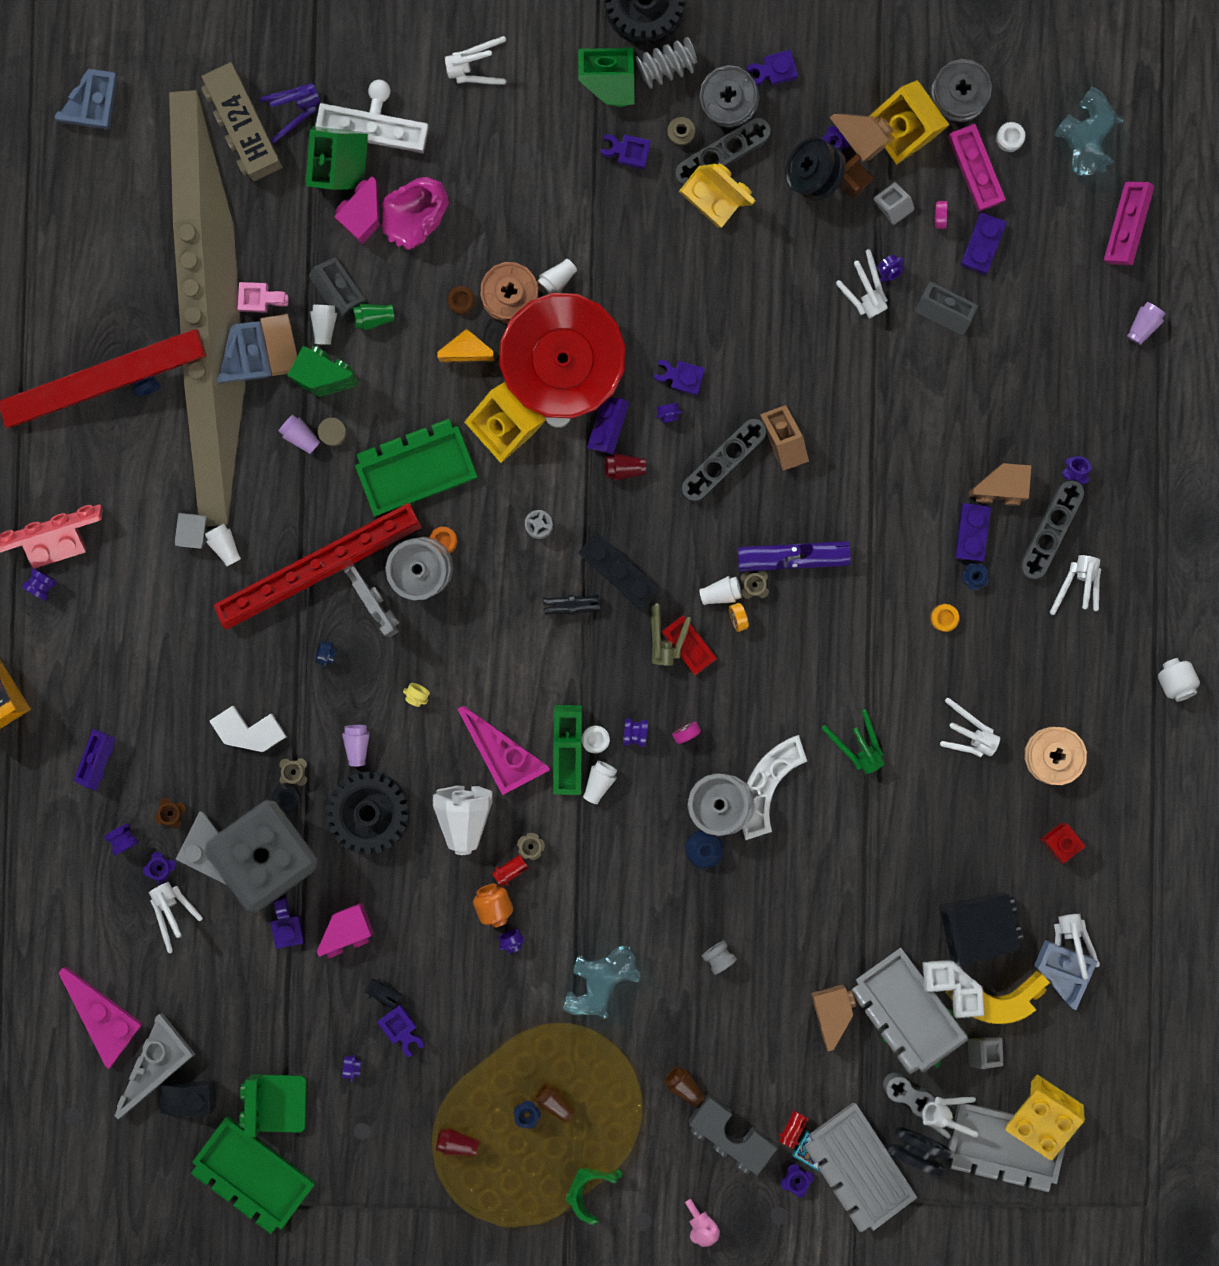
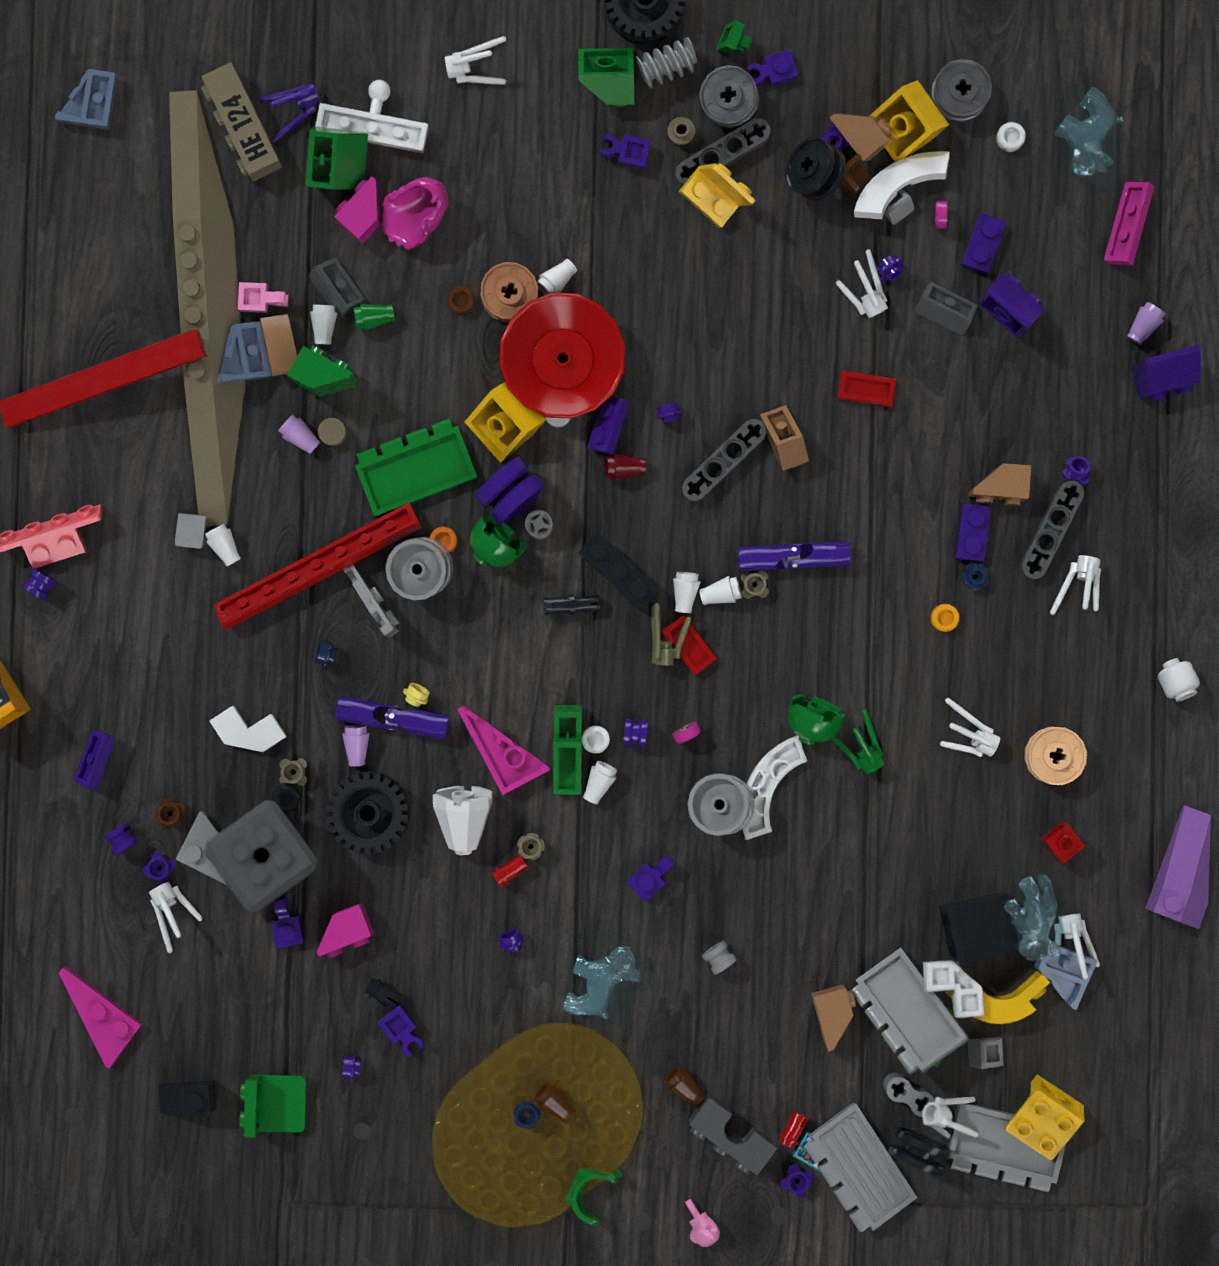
light grey wing [115,1013,196,1119] -> none
dark blue wheel [133,376,161,397] -> none
green hinge [191,1115,316,1234] -> none
dark red cone [435,1127,479,1157] -> none
light orange slope [437,329,495,362] -> none
orange head [473,884,513,927] -> none
dark purple plate [654,360,705,396] -> none
dark blue brick [685,830,724,869] -> none
light orange tile [729,603,749,632] -> none
dark pink plate [948,124,1006,212] -> none
none -> dark purple piece [335,696,450,740]
none -> green cylinder [469,514,525,568]
none -> dark purple wheel [474,457,546,526]
none -> dark purple plate [626,855,674,902]
none -> white cone [673,572,700,613]
none -> green tile [716,20,752,55]
none -> green cylinder [787,694,845,745]
none -> red tile [837,370,896,407]
none -> white tile [854,151,950,219]
none -> dark purple slope [977,272,1045,339]
none -> clear light blue animal [1004,874,1061,961]
none -> dark purple slope [1131,345,1201,402]
none -> medium lavender wedge [1145,805,1211,929]

